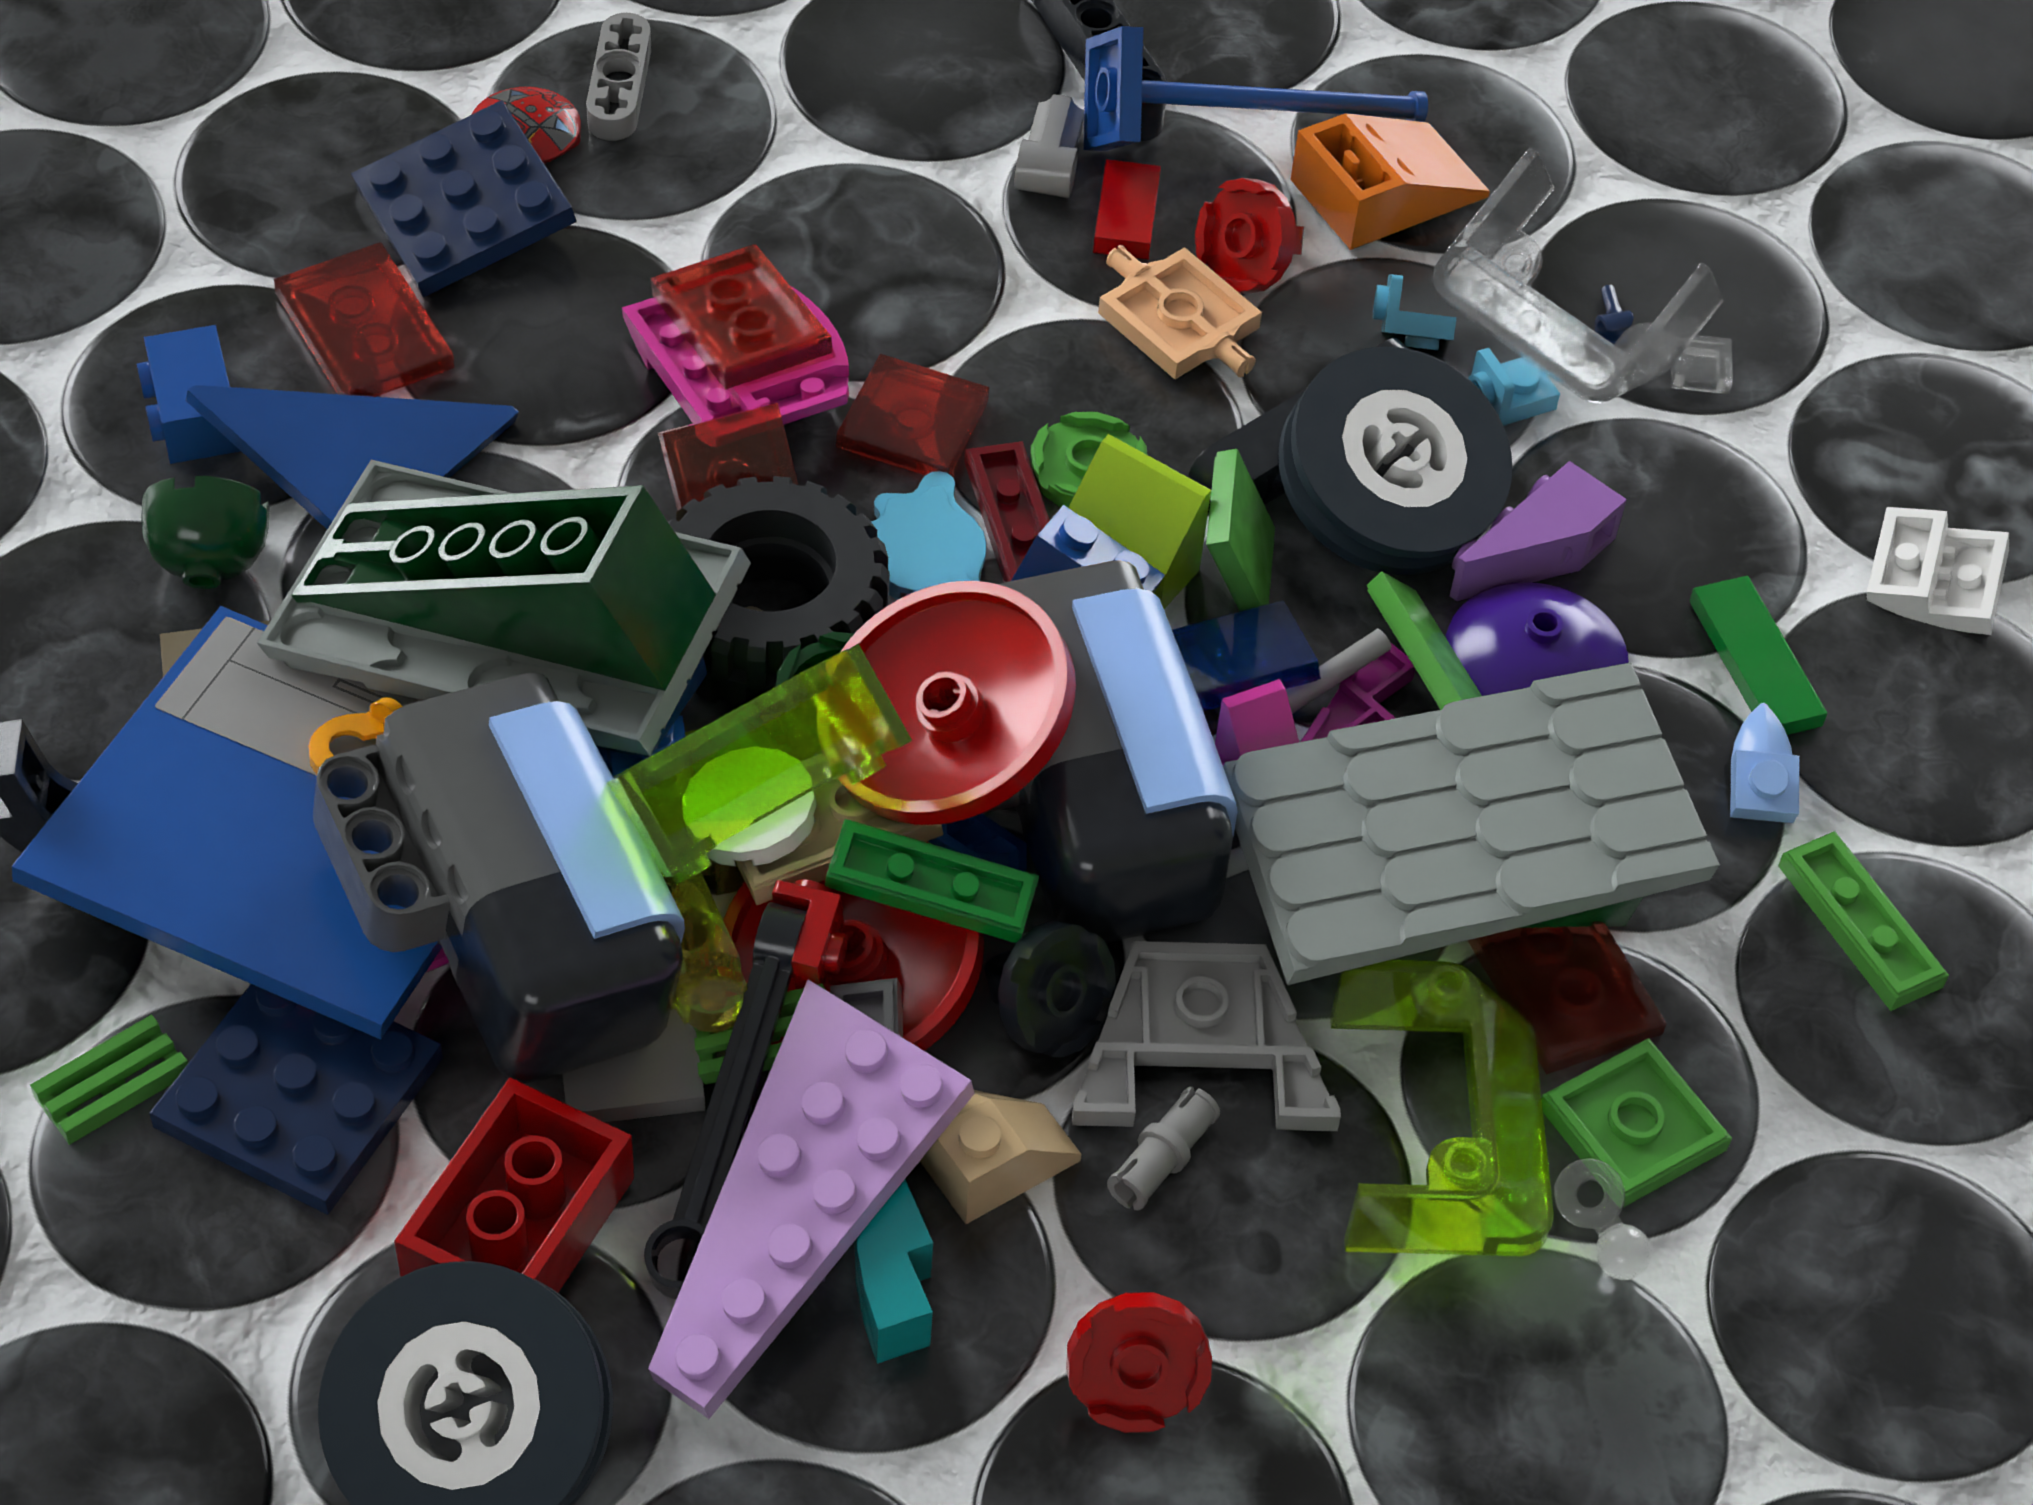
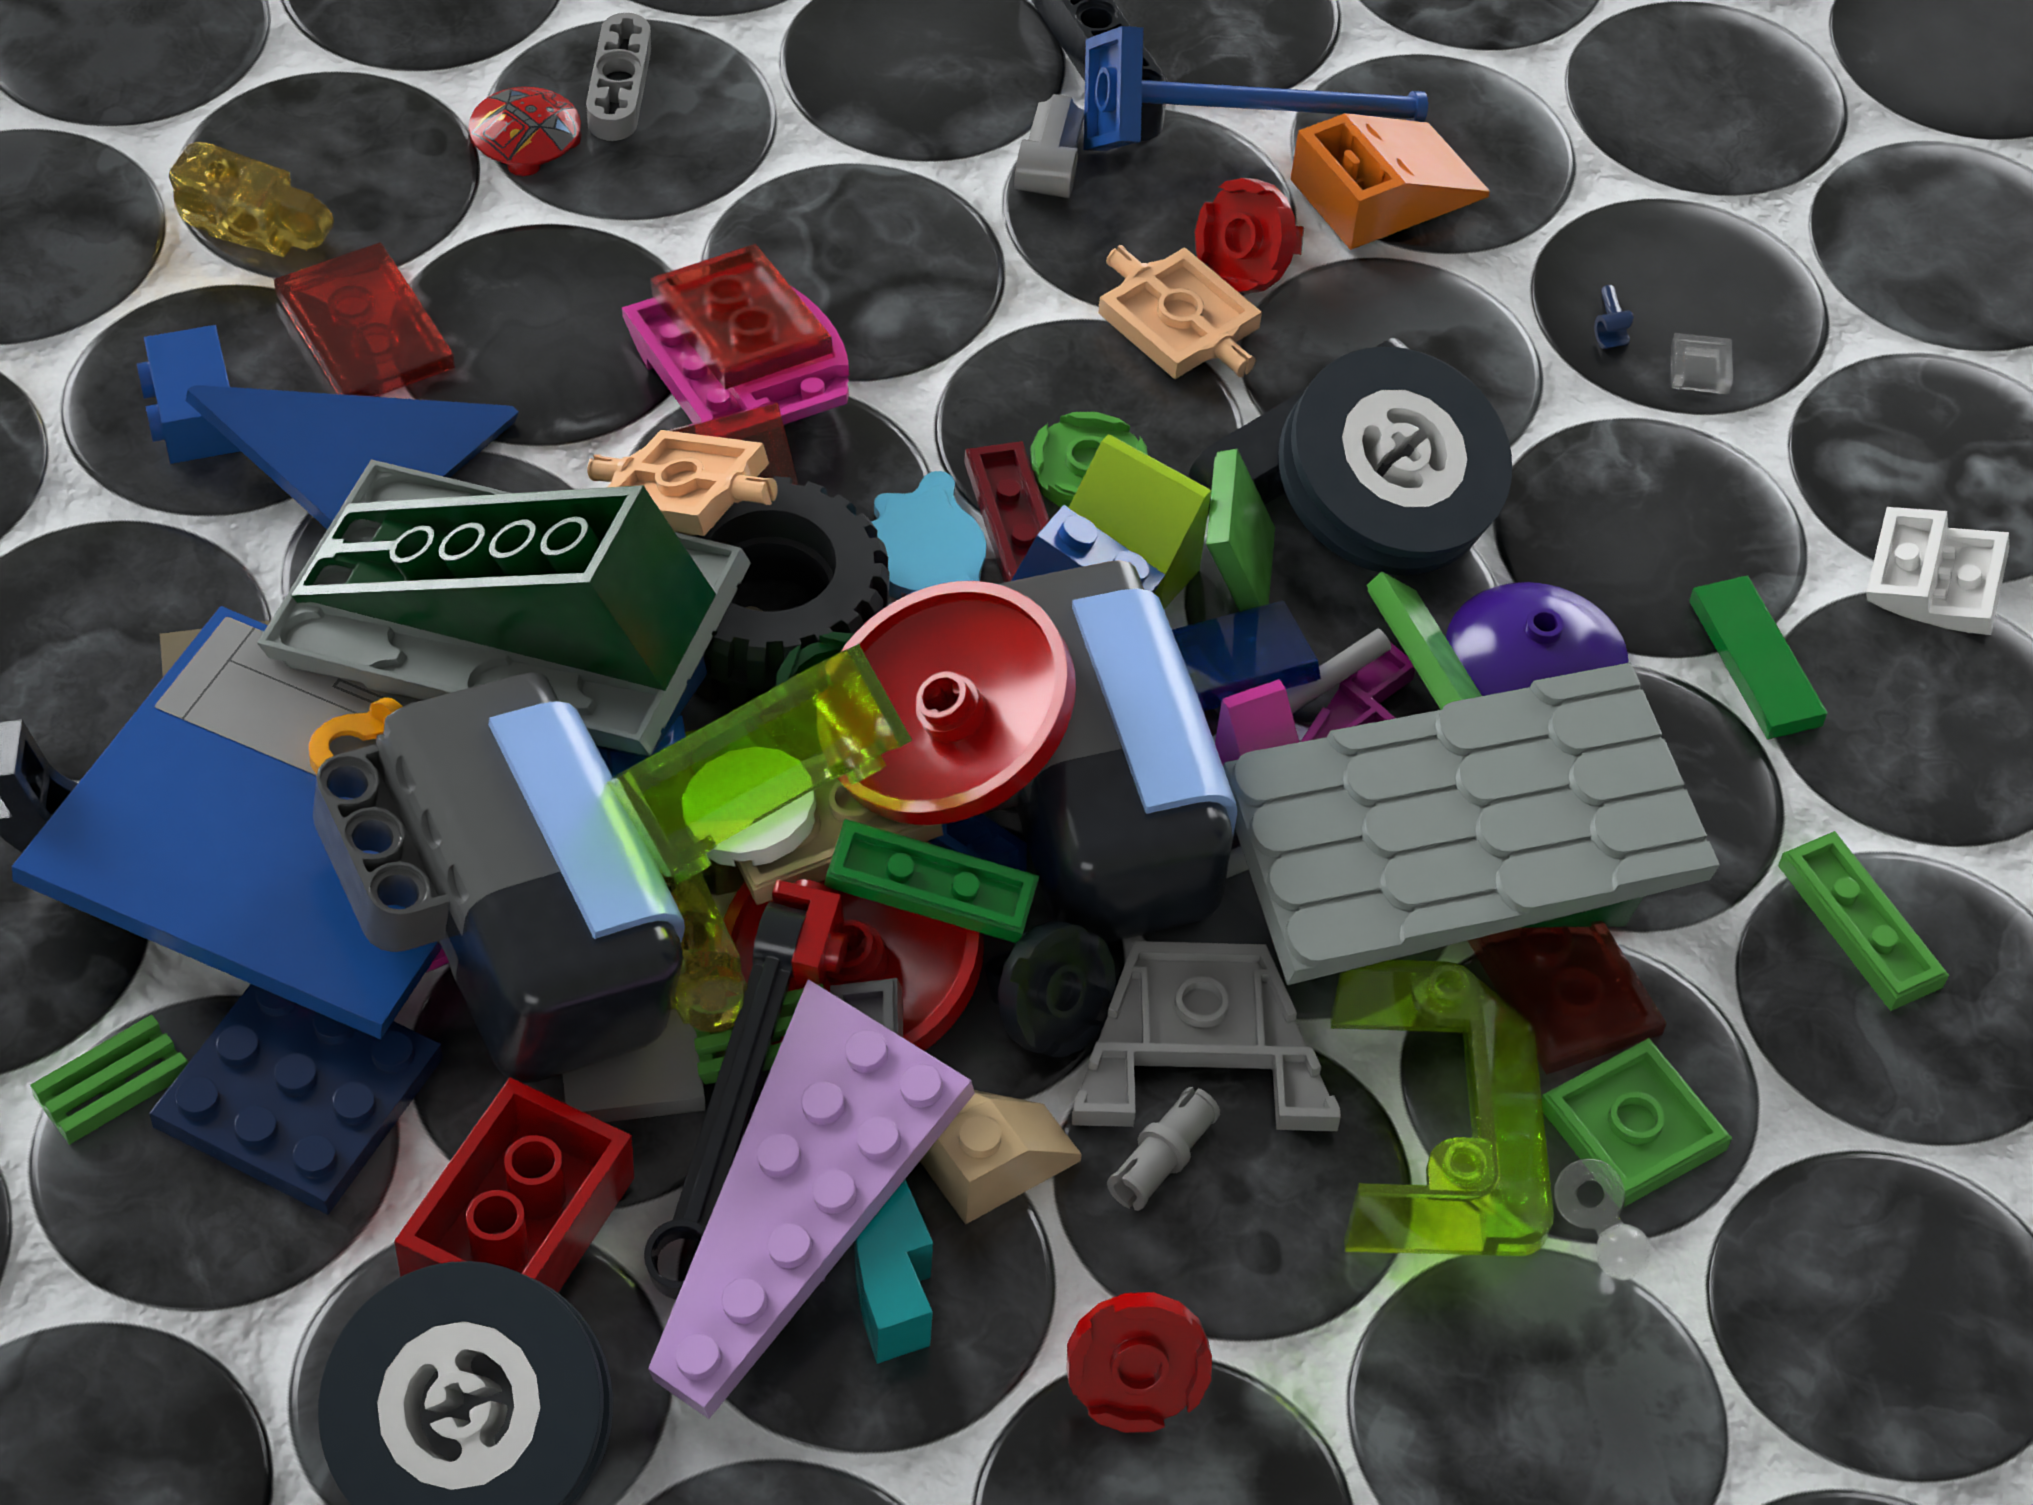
dark green cylinder [141,476,270,589] -> none
dark blue plate [351,100,577,298] -> none
clear red tile [836,354,989,475] -> none
red tile [1093,159,1161,260] -> none
medium azure bracket [1373,274,1457,350] -> none
clear windscreen [1433,147,1724,403] -> none
medium lavender slope [1450,461,1627,601] -> none
medium azure bracket [1468,348,1560,426] -> none
light blue plate [1730,703,1799,823] -> none
none -> clear yellow piece [169,142,334,257]
none -> light nougat plate [587,430,778,536]

